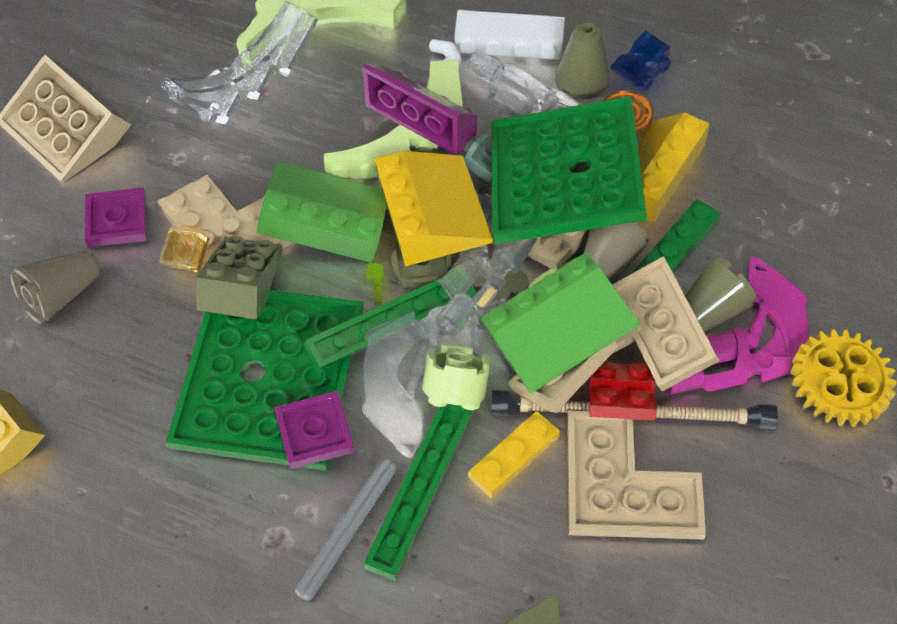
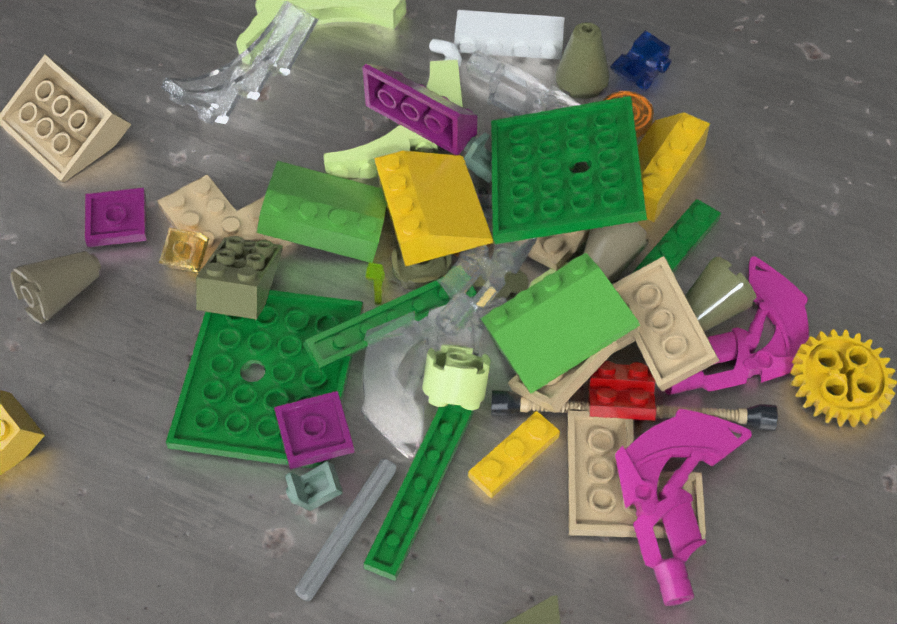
none -> sand green bracket [285,461,343,511]
none -> dark pink piece [615,409,752,606]

